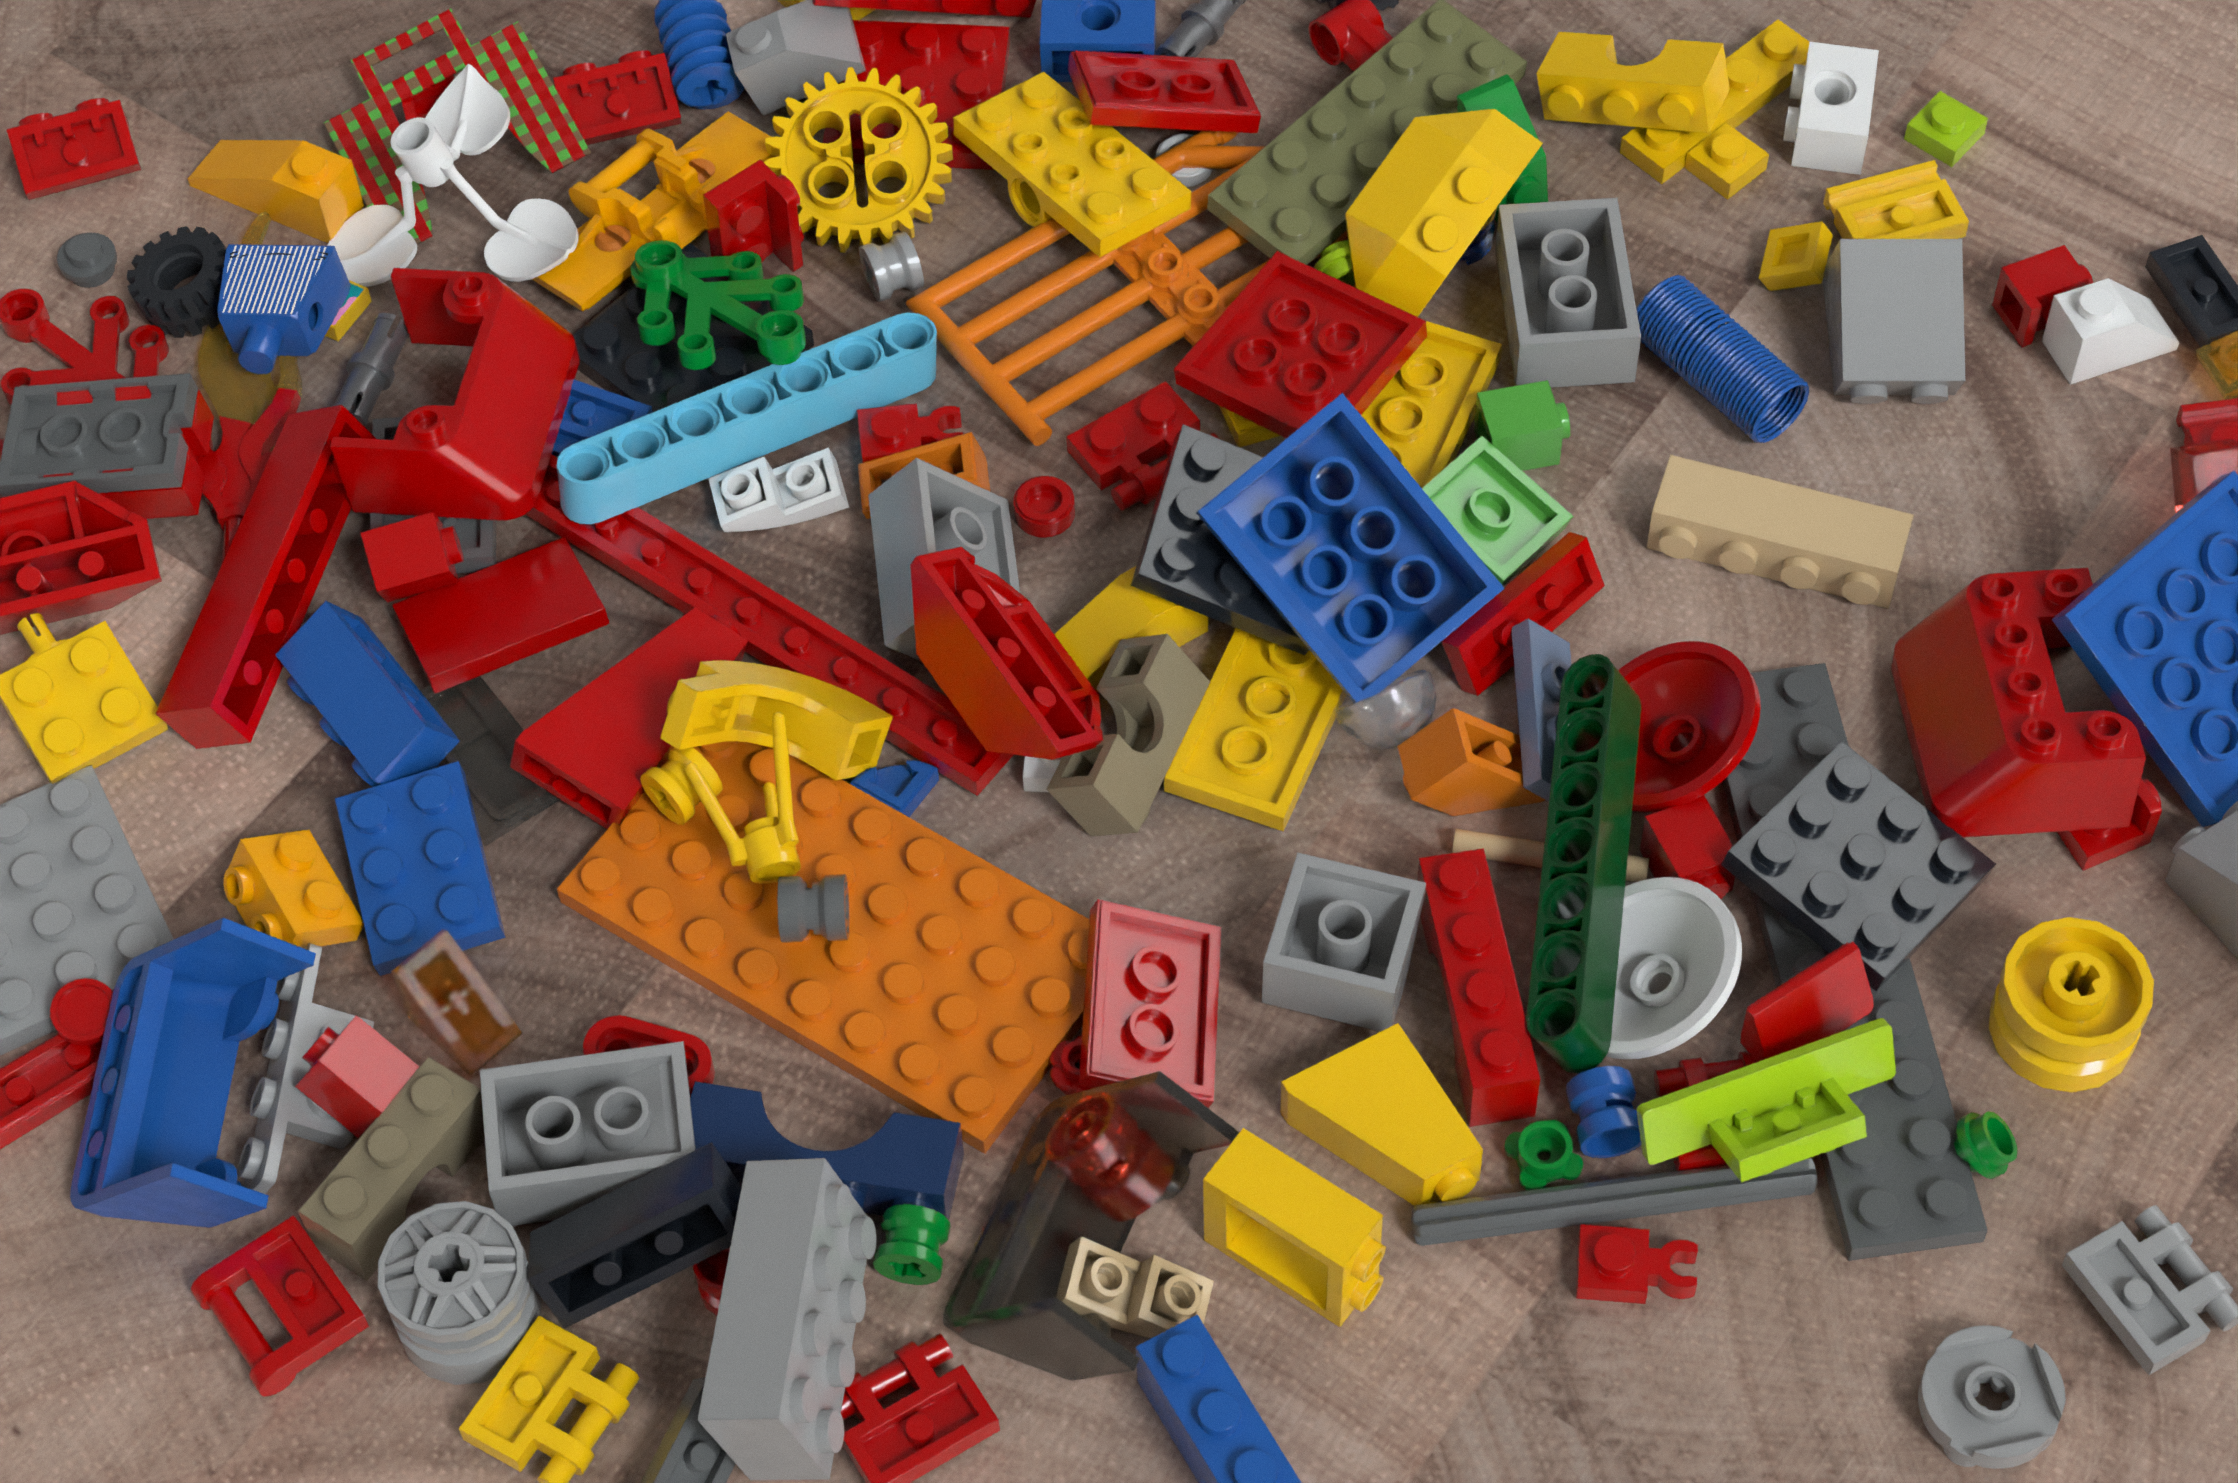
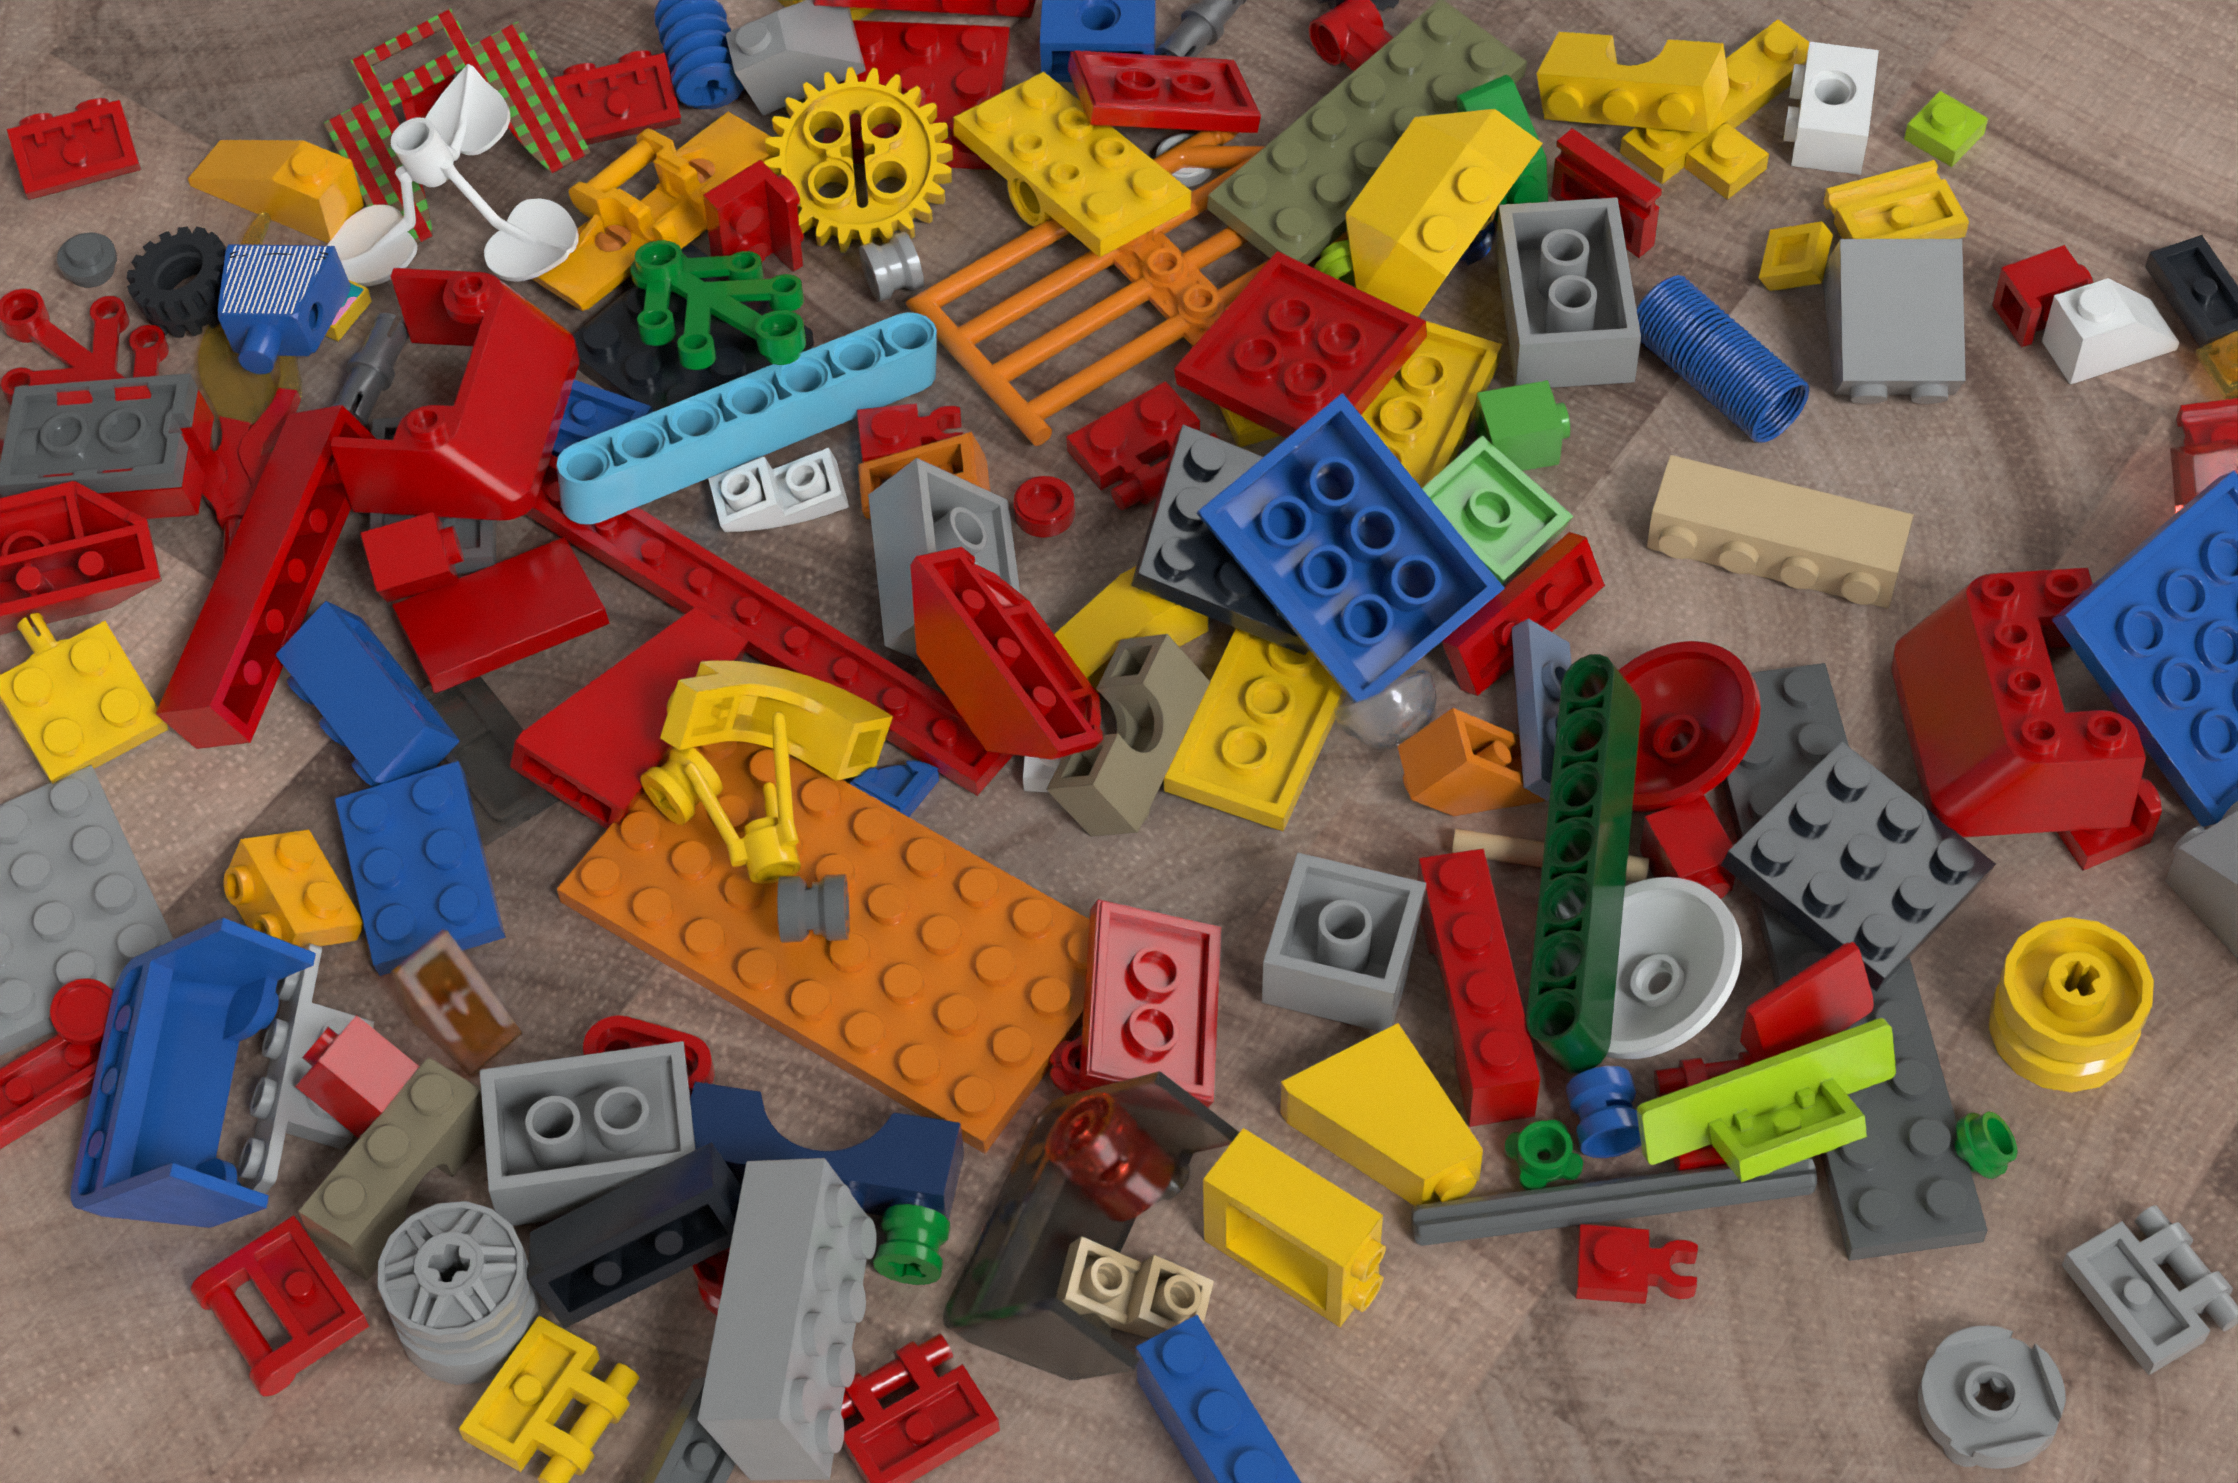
none -> red plate [1551,128,1662,258]

